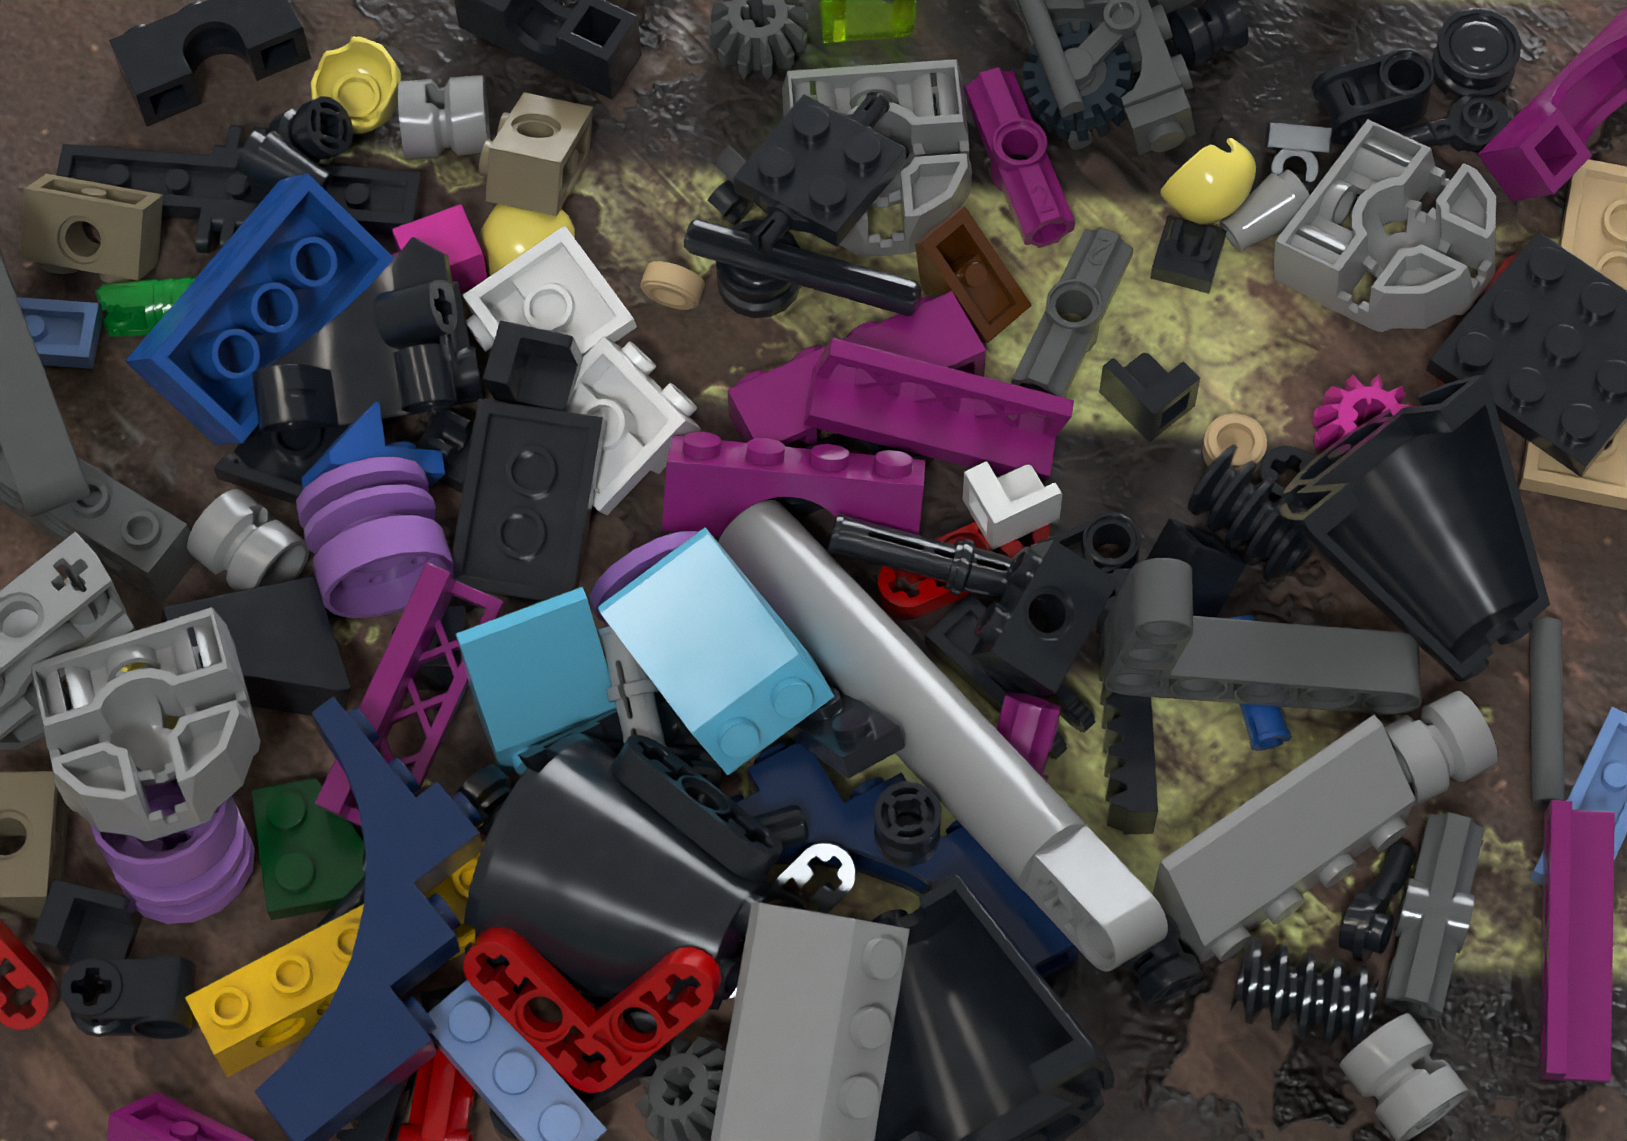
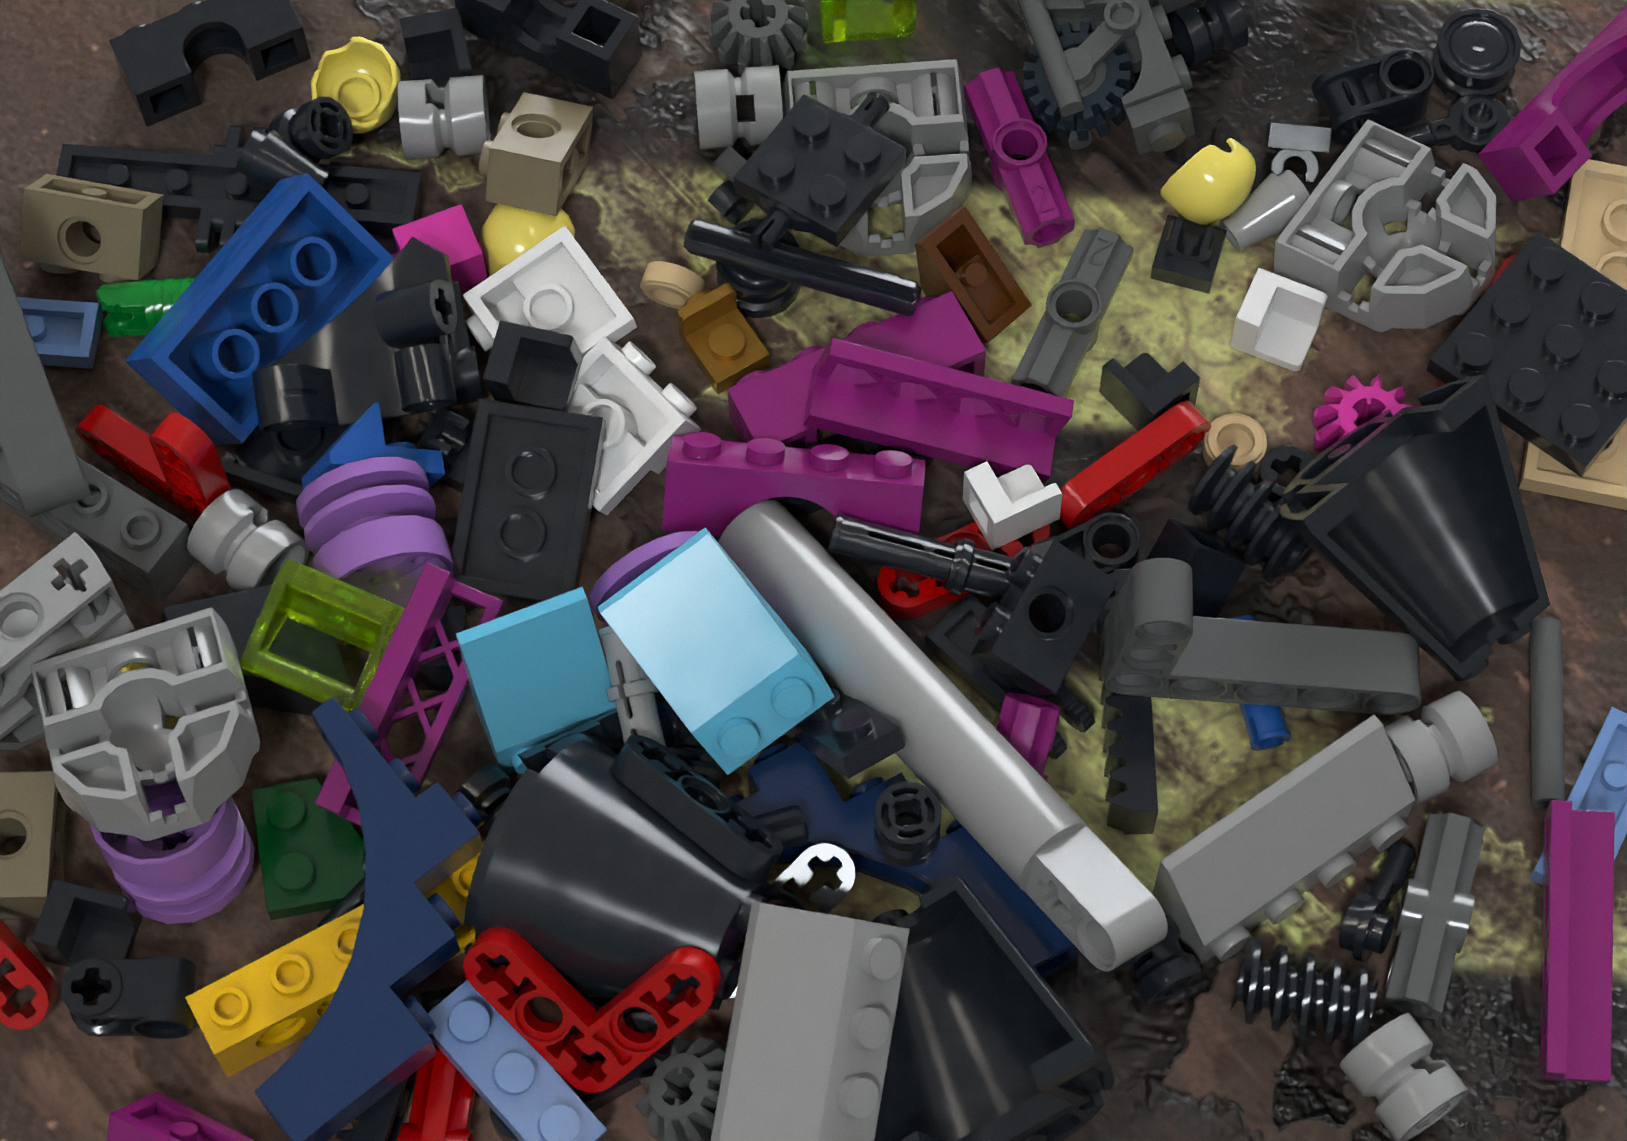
none -> red beam [75,404,232,521]
none -> clear neon green tile [240,558,405,713]
none -> black panel [399,7,473,88]
none -> pearl gold bracket [677,283,770,395]
none -> light grey wheel [694,65,783,150]
none -> red beam [1060,400,1211,530]
none -> white panel [1230,268,1328,372]

